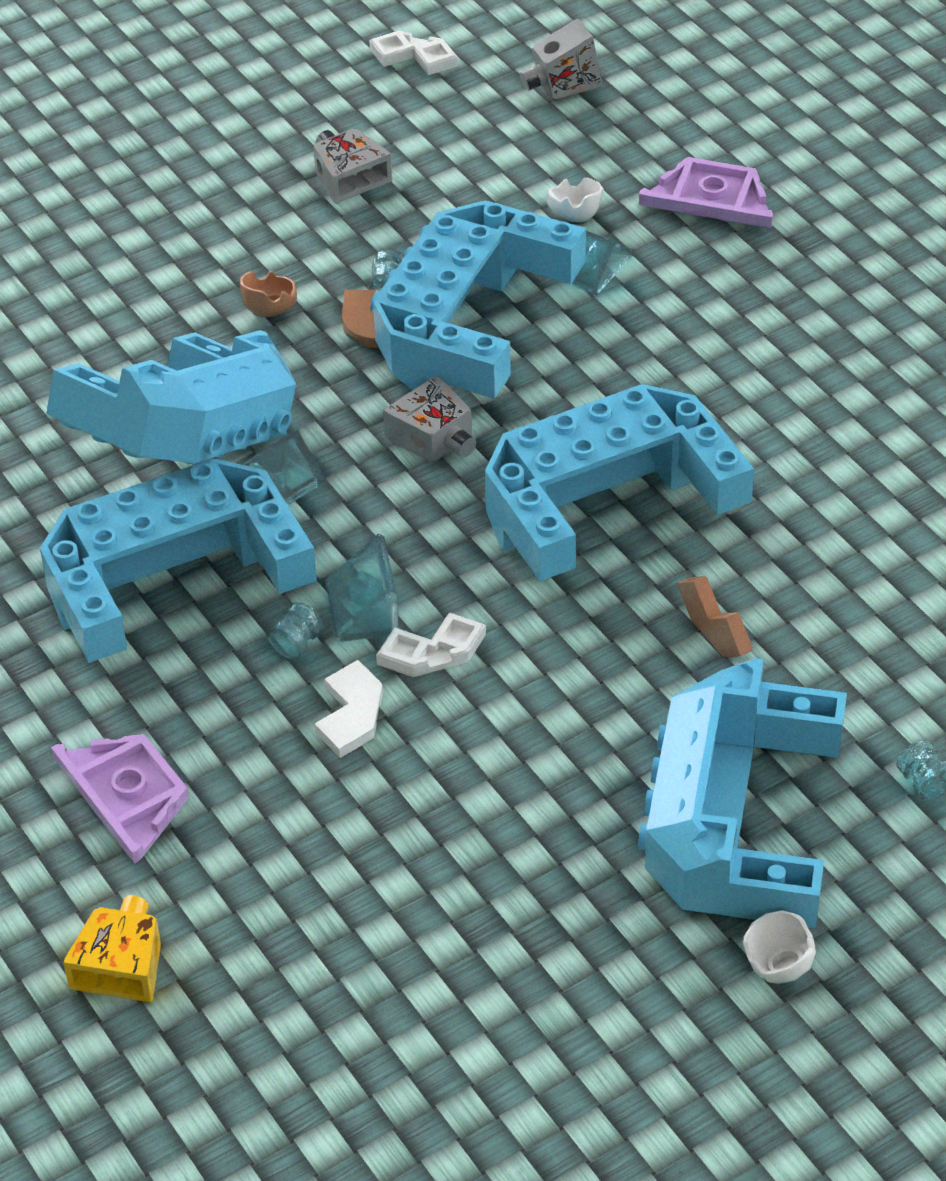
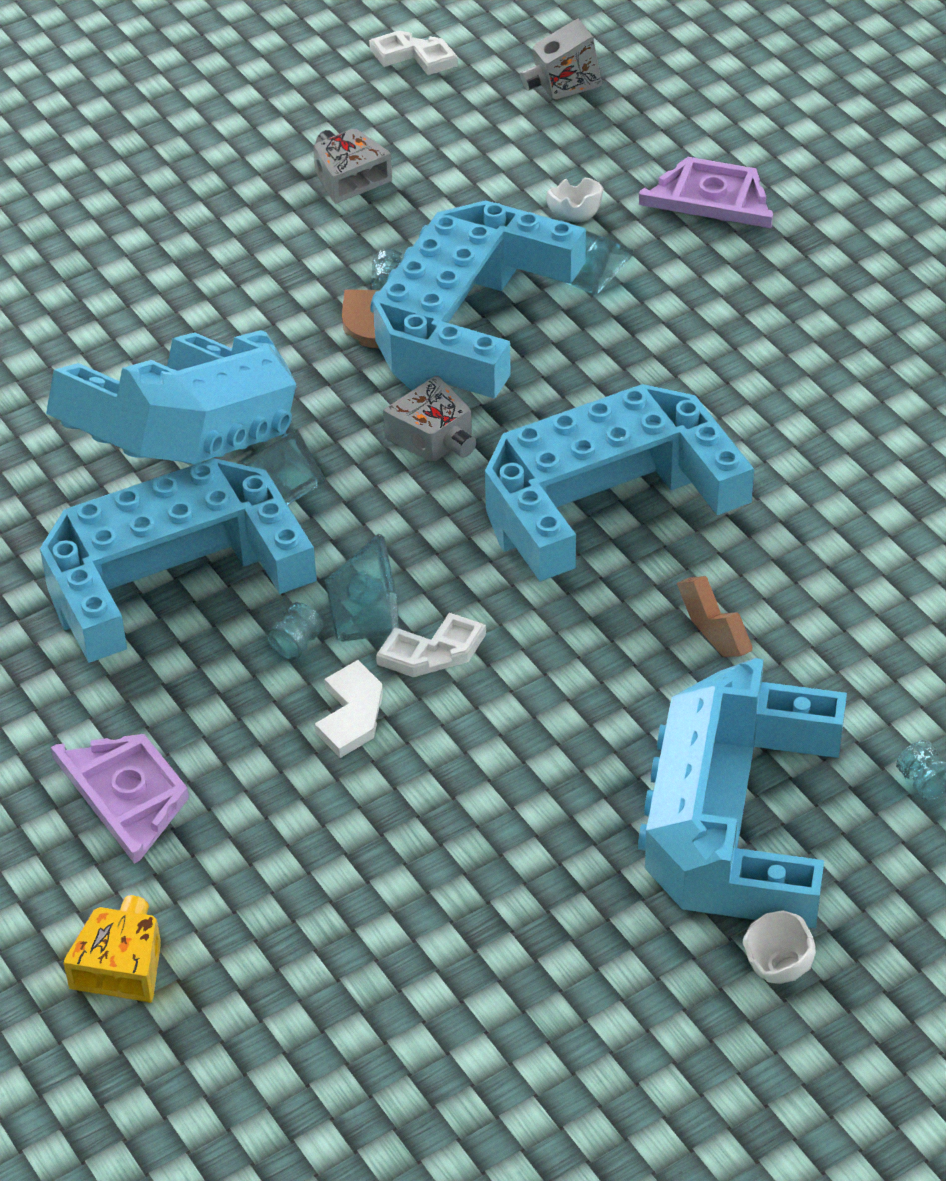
nougat hair [240,271,297,317] -> none

